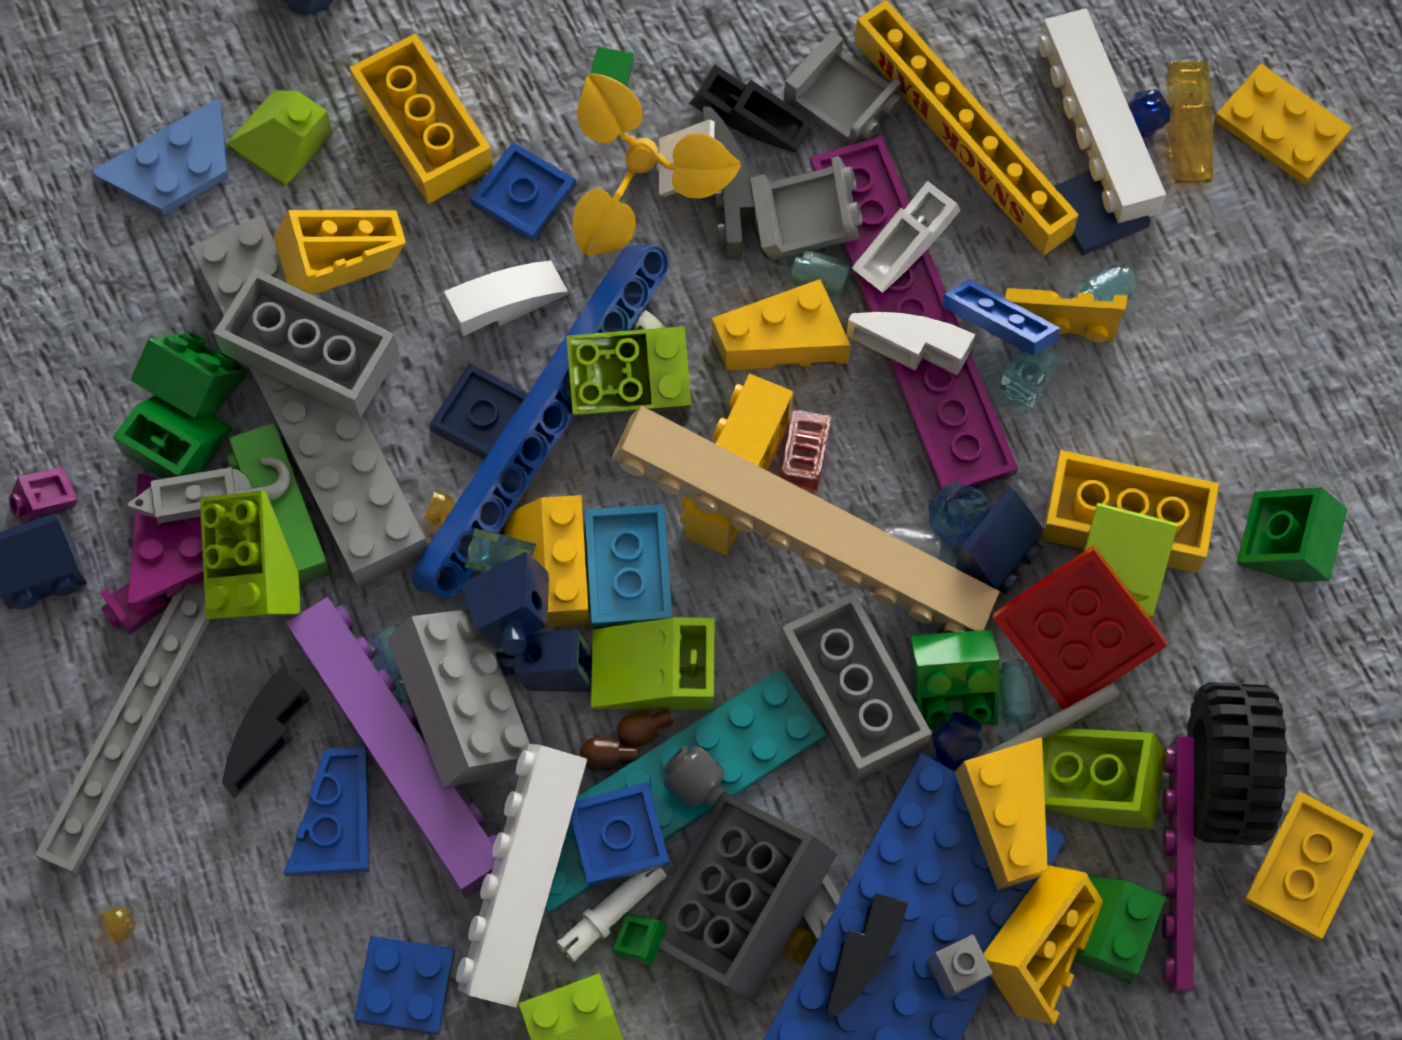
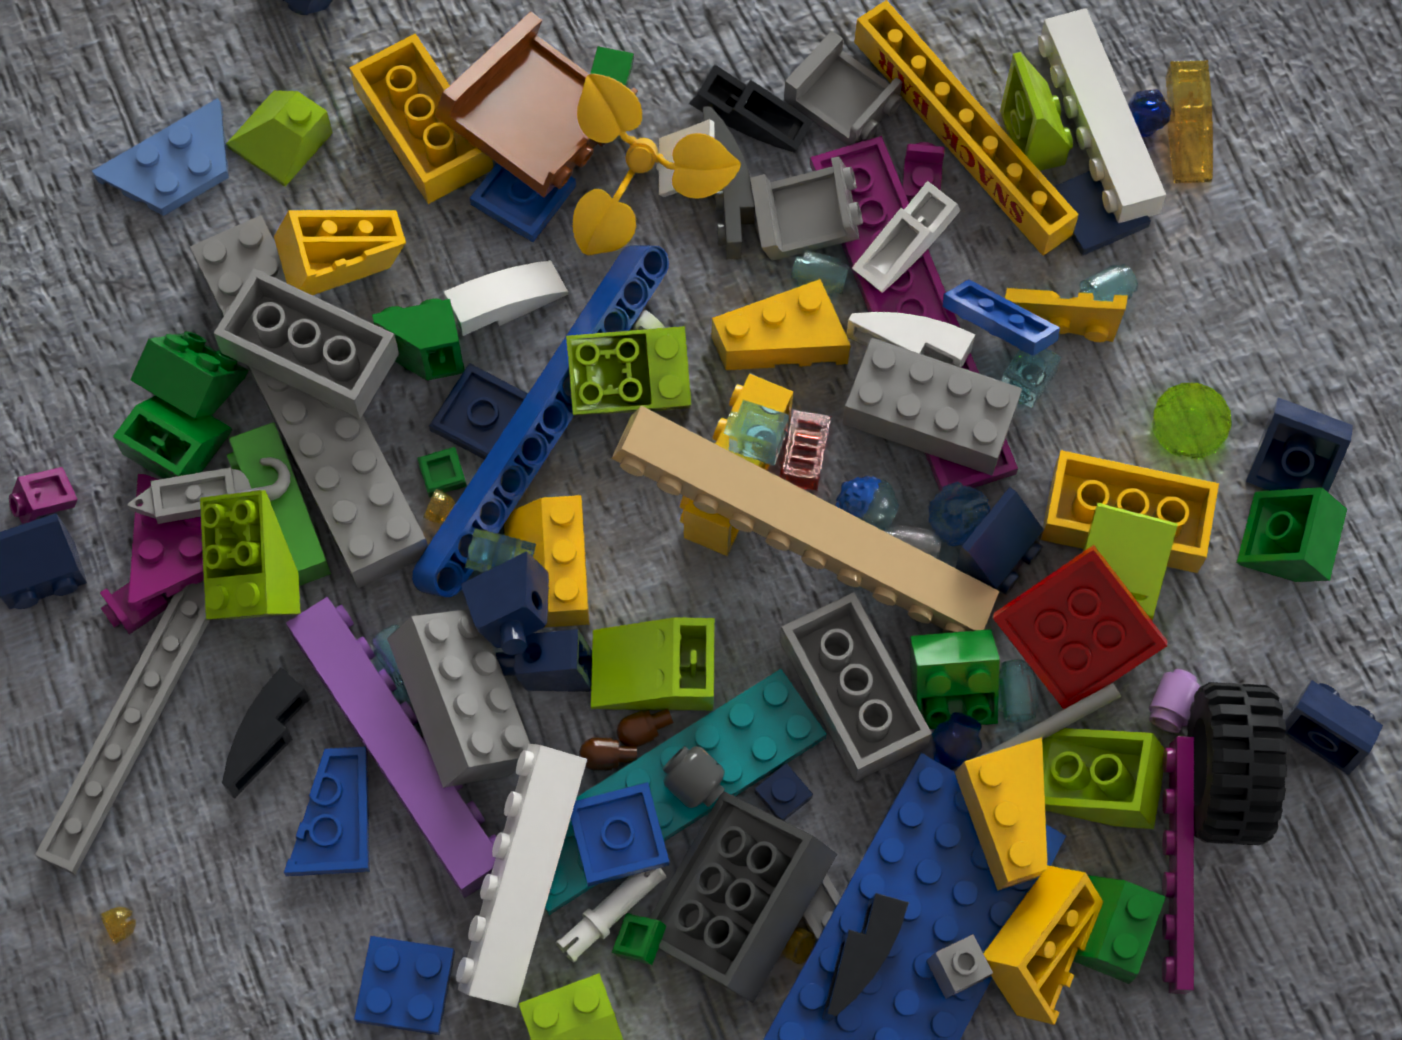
dark azure plate [585,504,672,628] -> none
yellow plate [1214,64,1352,186] -> none
yellow plate [1243,791,1375,942] -> none
none -> green slope [372,298,465,381]
none -> green tile [417,447,467,498]
none -> panel [435,11,638,197]
none -> clear light blue brick [724,400,789,466]
none -> dark blue plate [754,763,813,821]
none -> piece [835,475,899,531]
none -> light grey brick [843,337,1022,475]
none -> magenta bracket [902,142,945,203]
none -> lime slope [1000,52,1073,171]
none -> lavender brick [1149,669,1201,733]
none -> clear neon green tile [1152,383,1232,459]
none -> dark blue slope [1246,397,1353,492]
none -> dark blue slope [1285,680,1383,775]

